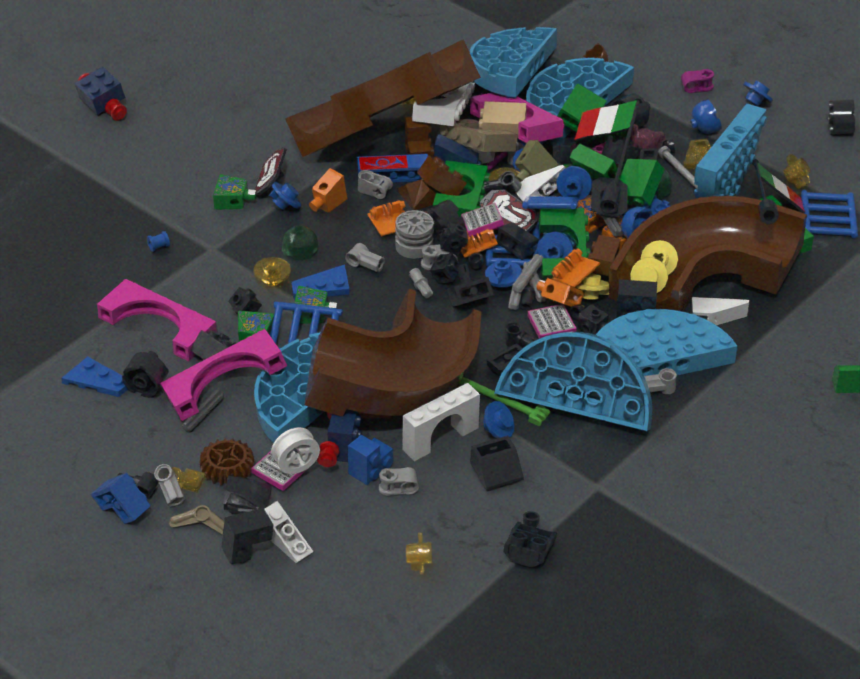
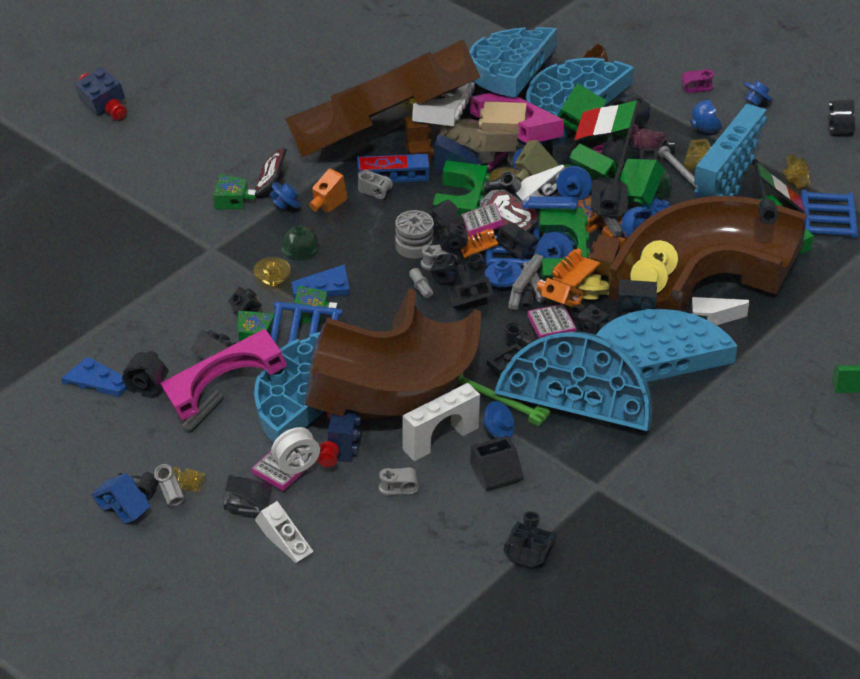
dark pink arch [97,279,217,361] -> none
blue bush [147,231,170,252] -> none
dark tan piece [169,505,224,535] -> none
reddish brown gear [199,438,255,486] -> none
black brick [221,508,274,564] -> none
light grey piece [345,243,385,272] -> none
blue brick [348,434,394,485] -> none
orange hinge [367,200,405,236] -> none
reddish brown slope [397,179,442,210] -> none
clear yellow piece [406,532,432,575] -> none
reddish brown brick [417,155,467,196] -> none
light grey piece [644,368,676,394] -> none

